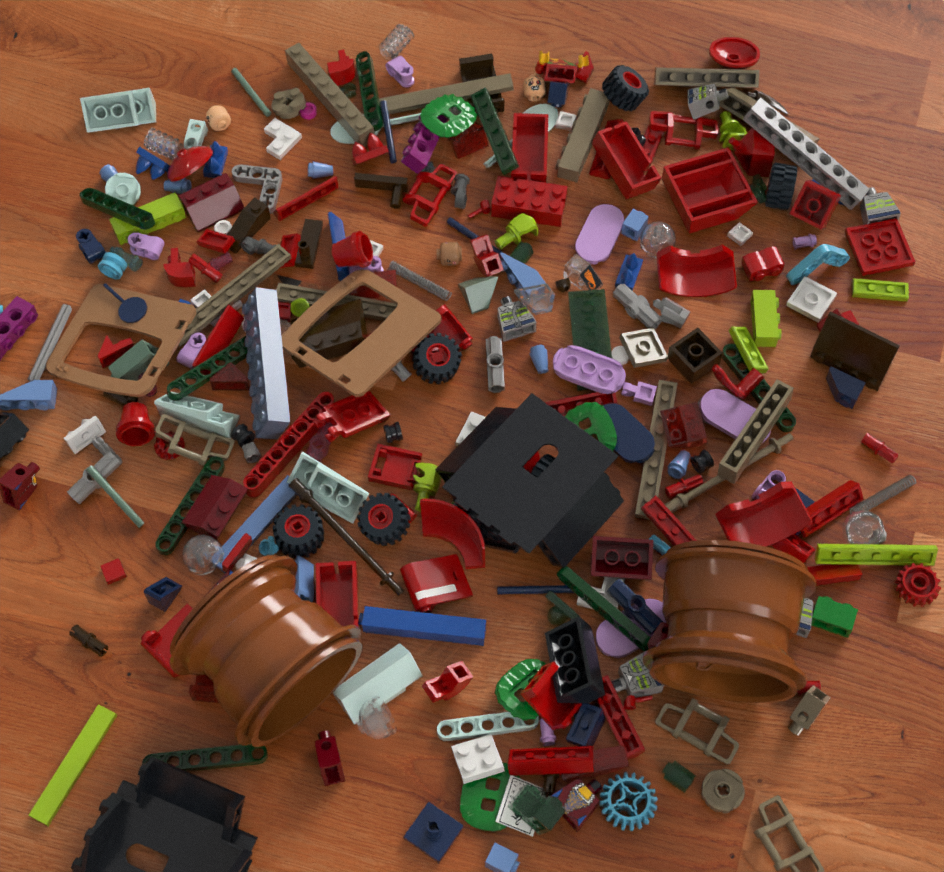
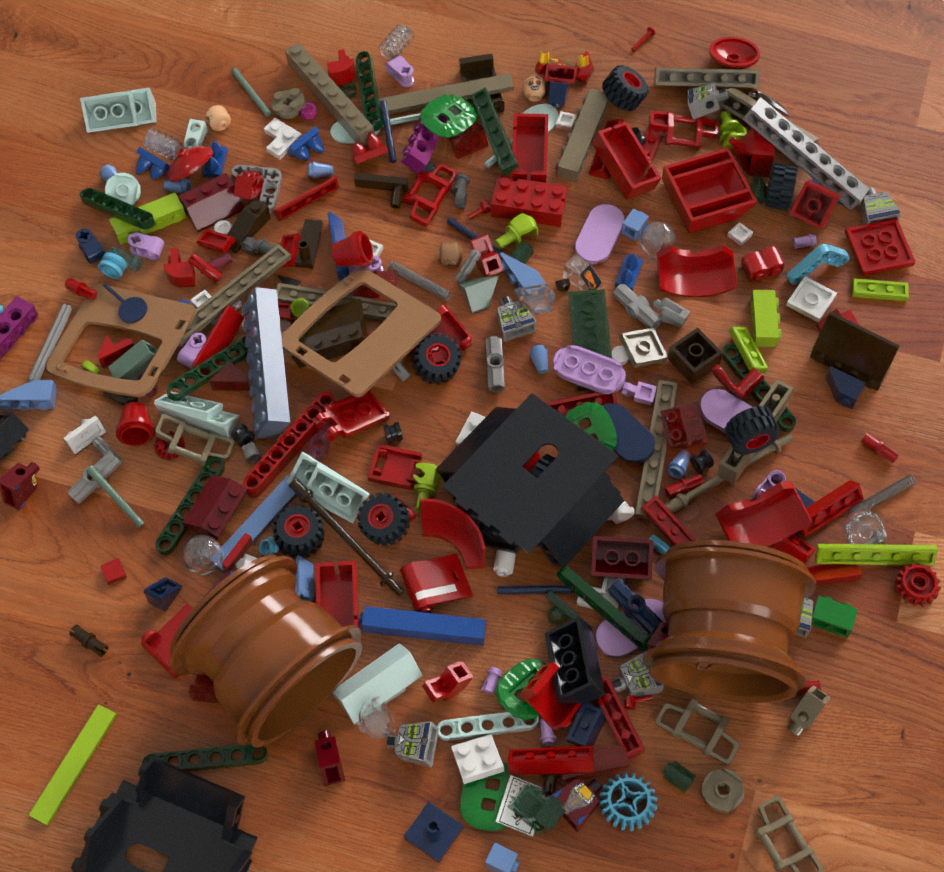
none -> red axle [65,278,97,300]
none -> lime tile [81,360,100,374]
none -> red brick [234,170,264,200]
none -> blue tile [287,127,324,160]
none -> light grey torso [387,722,439,767]
none -> light grey axle [455,250,481,283]
none -> lavender pin [481,667,502,695]
none -> white brick [493,550,516,577]
none -> white rock [608,501,635,524]
none -> red pin [631,27,656,51]
none -> black wheel [725,406,780,454]

